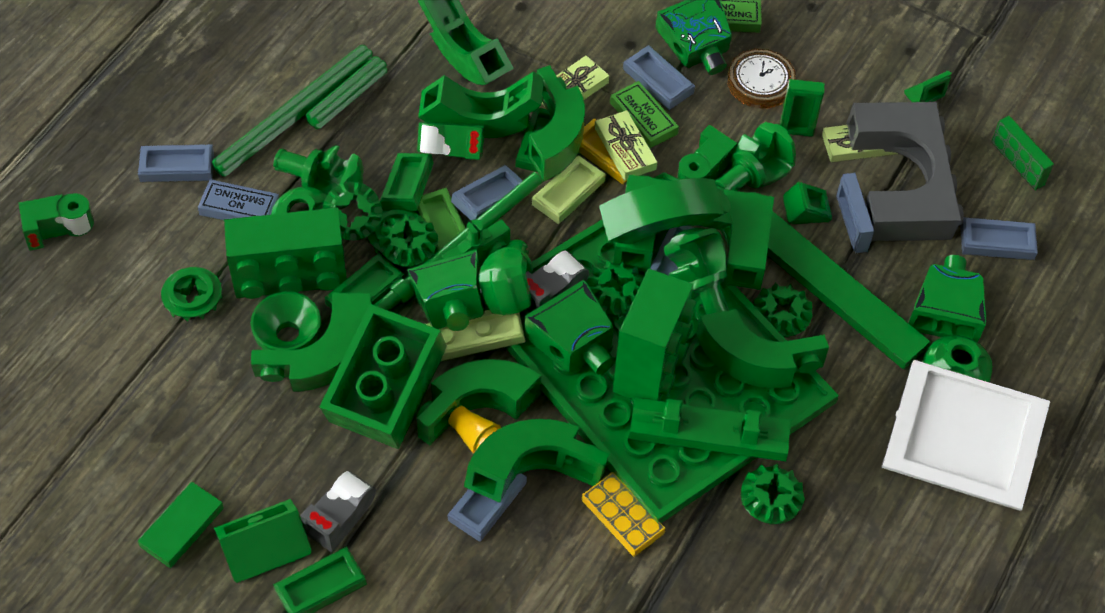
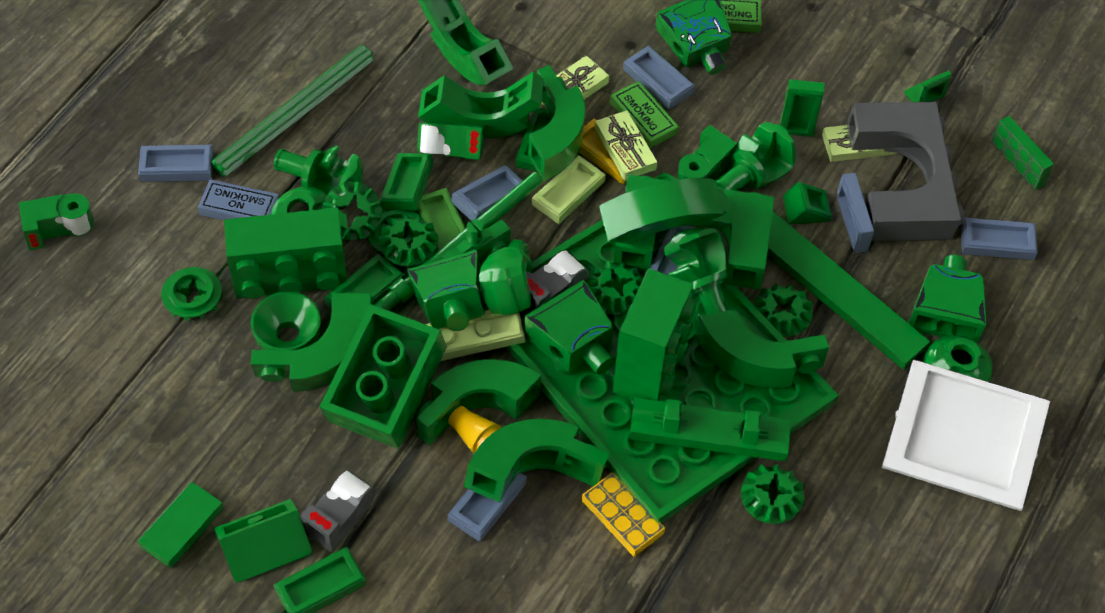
green axle [306,56,388,129] -> none
tile [727,49,796,109] -> none

